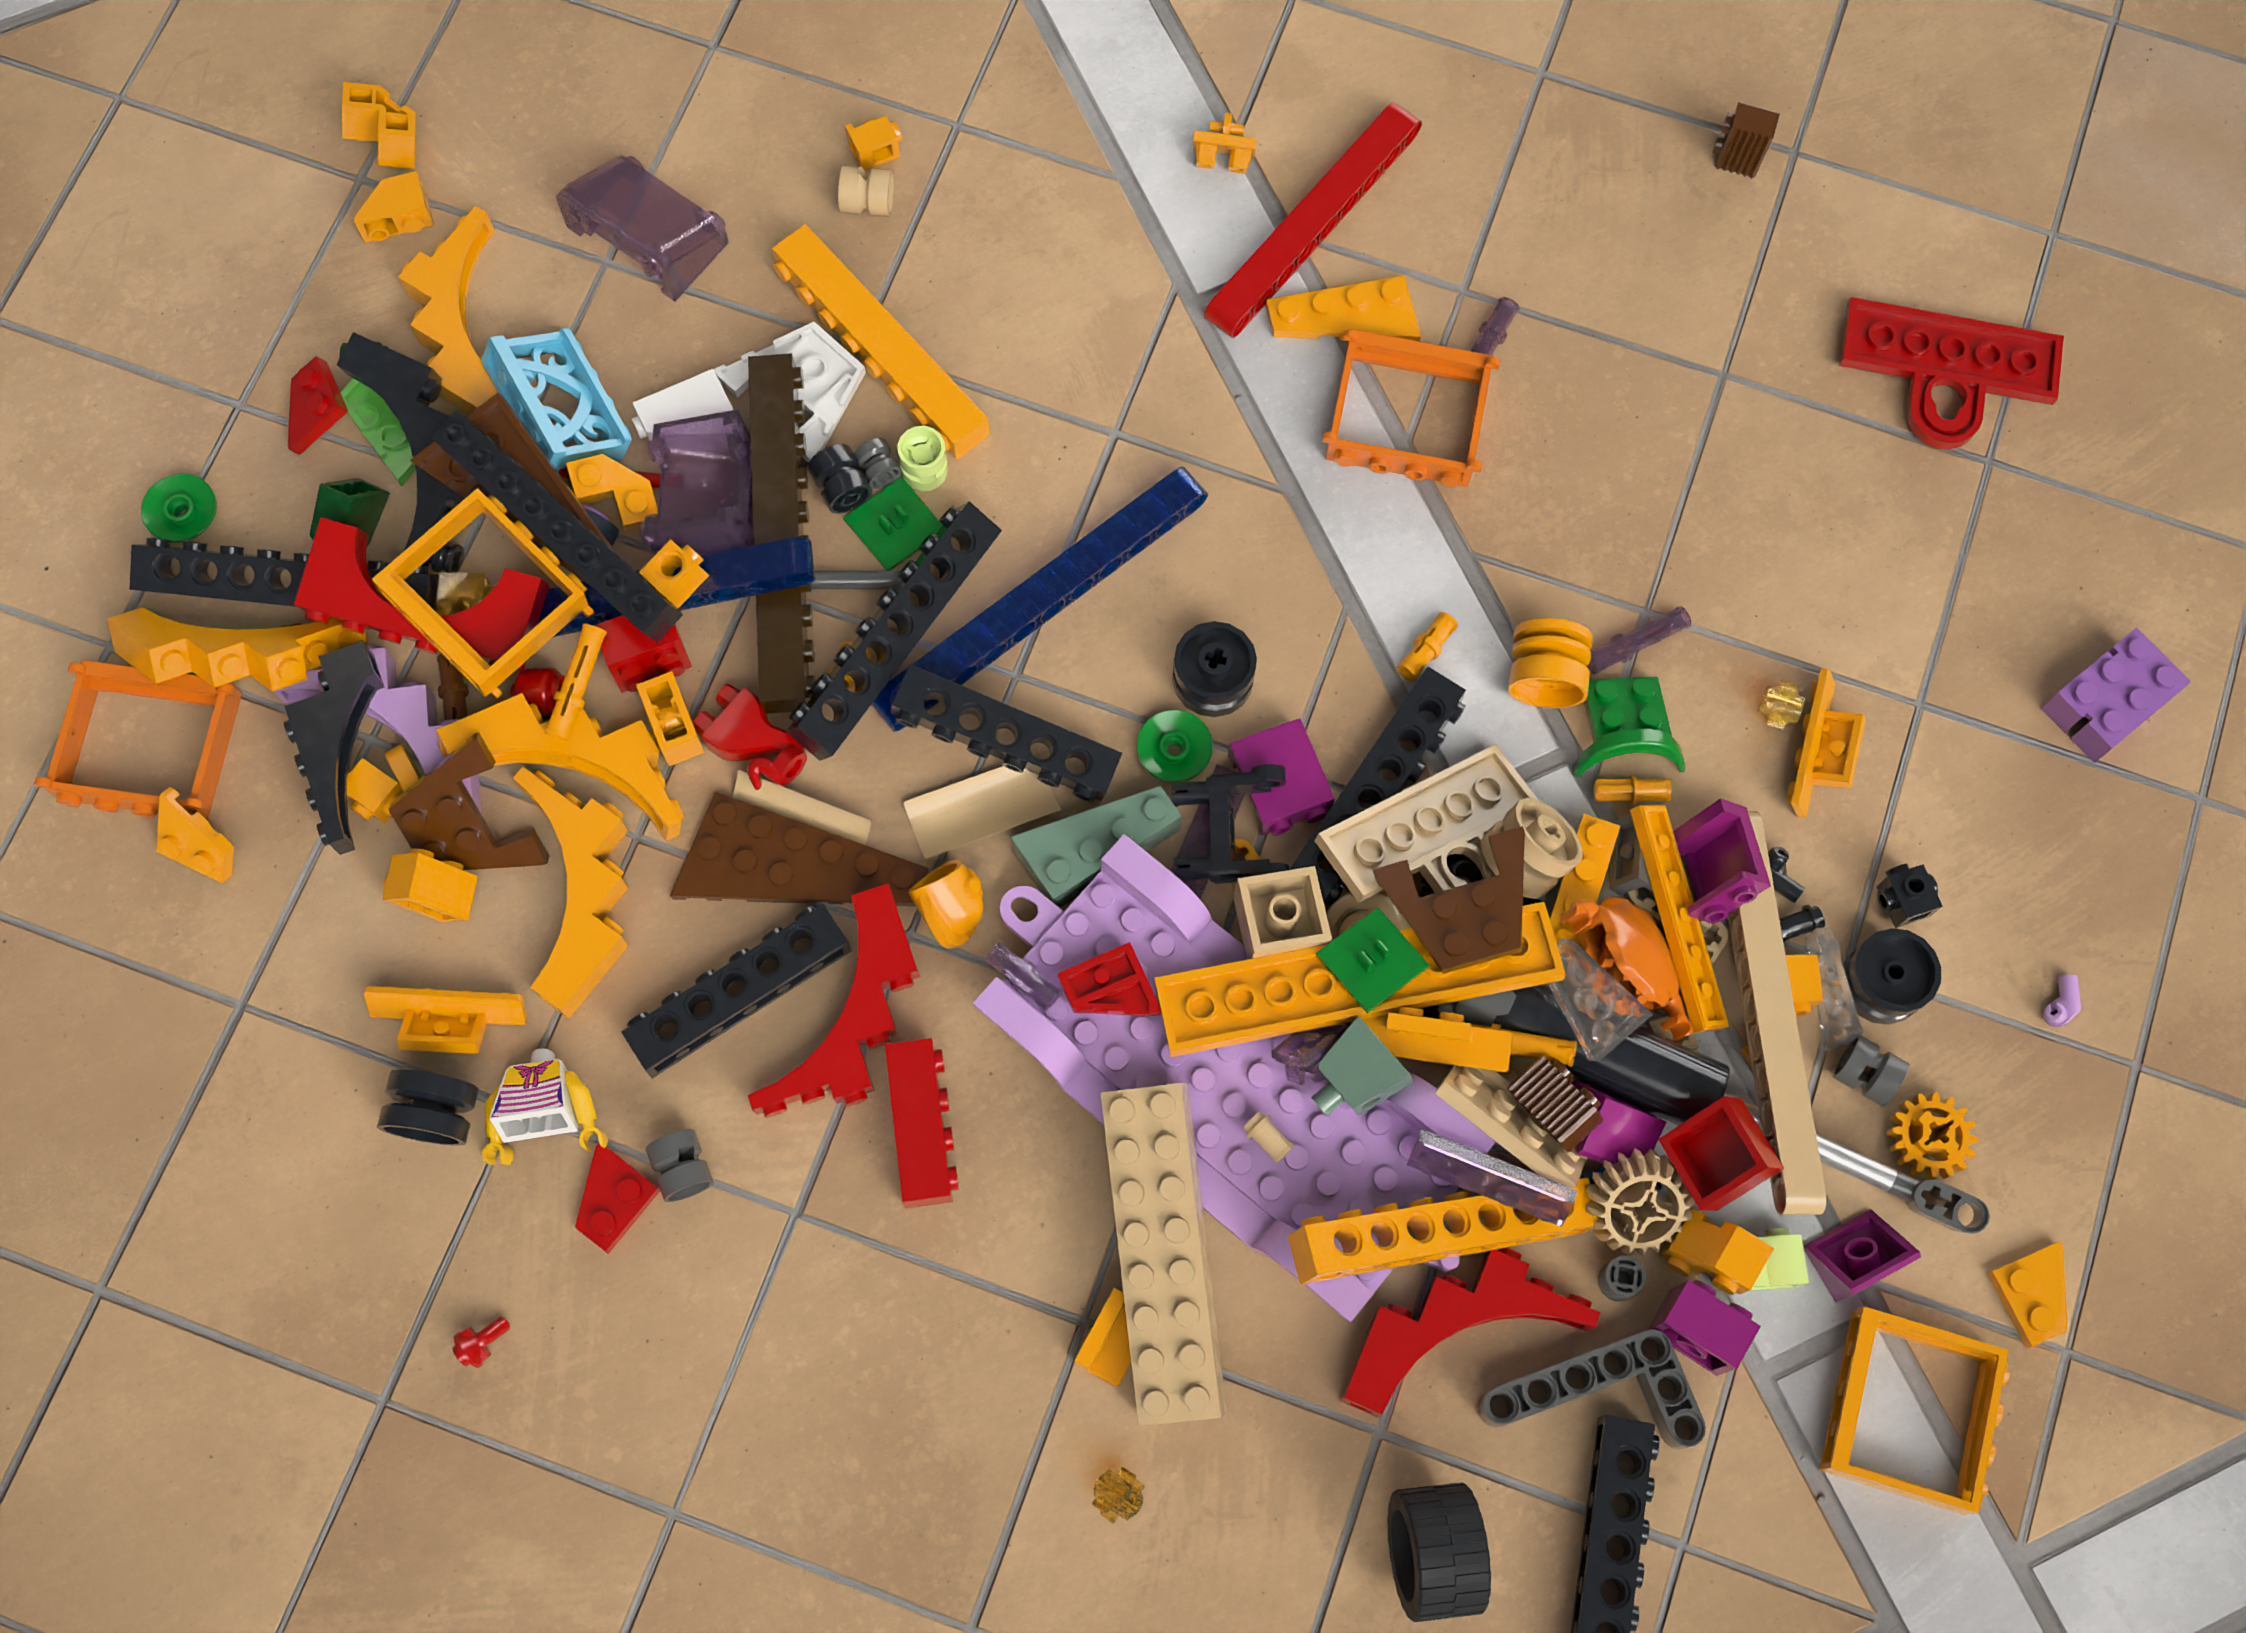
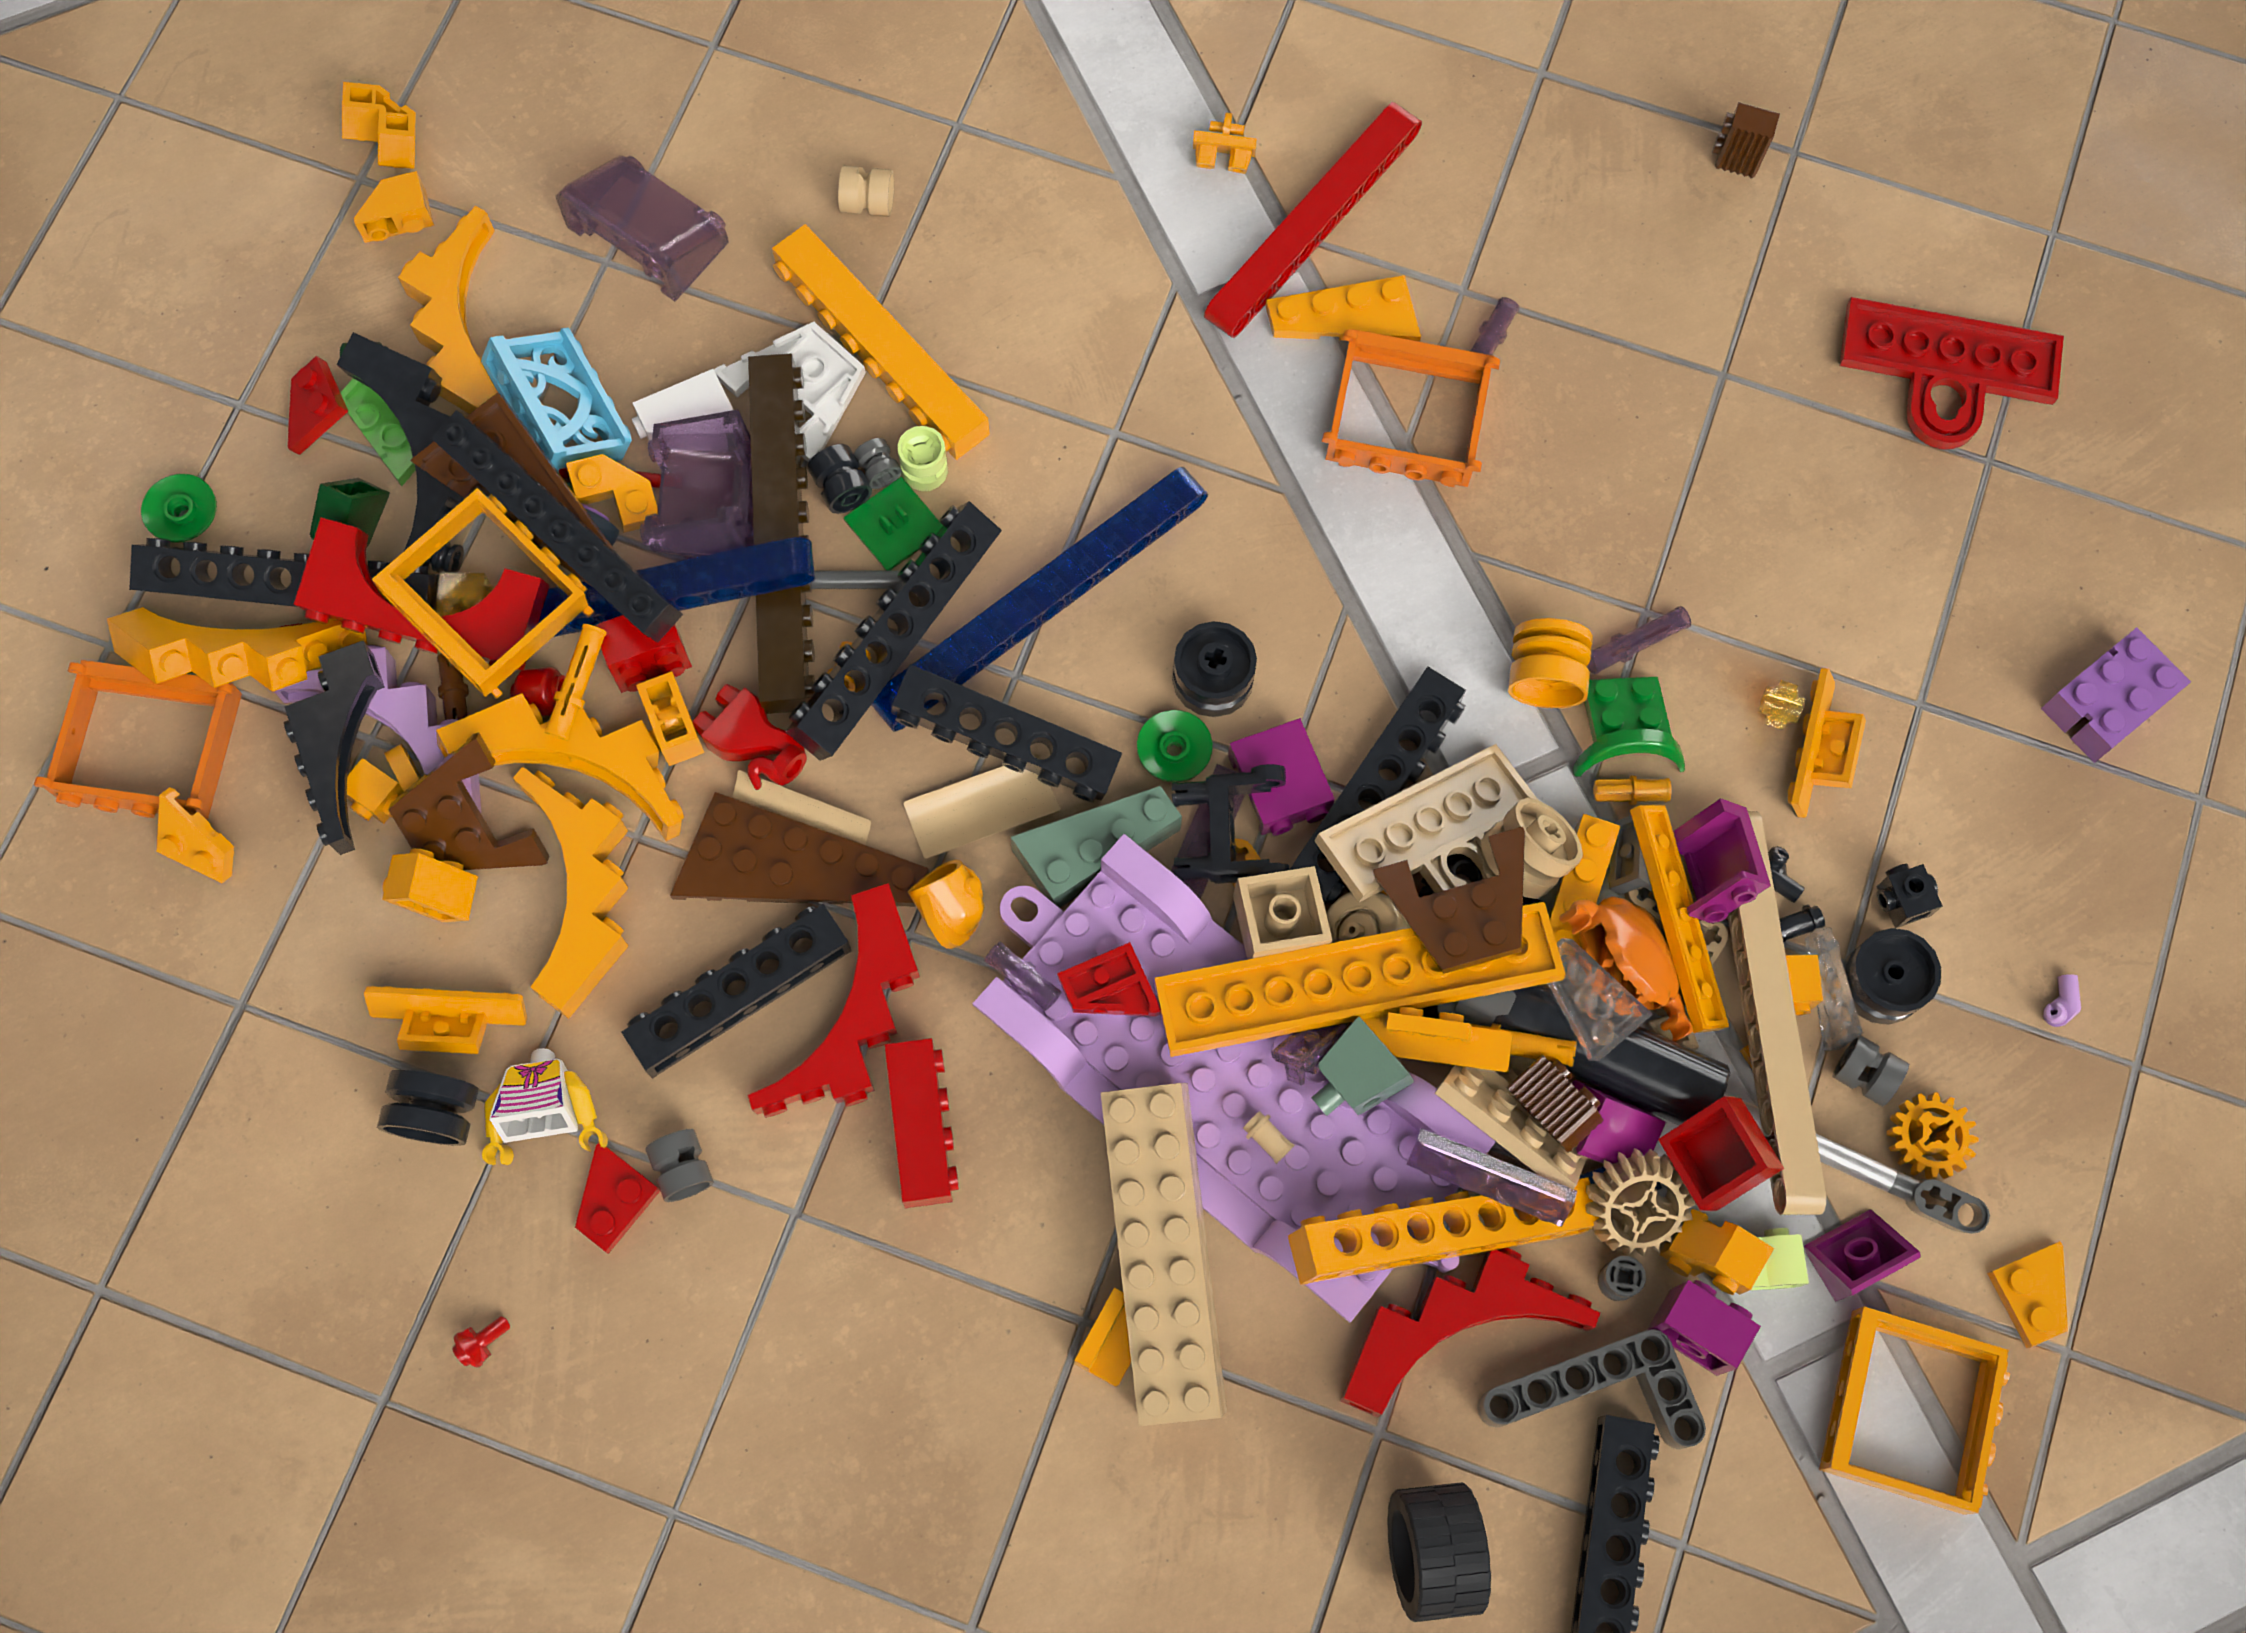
light orange brick [639,539,709,608] -> none
light orange brick [845,115,902,171] -> none
clear yellow gear [1092,1467,1145,1523] -> none
green piece [1316,907,1430,1014] -> none
light orange pin [1396,612,1458,682] -> none

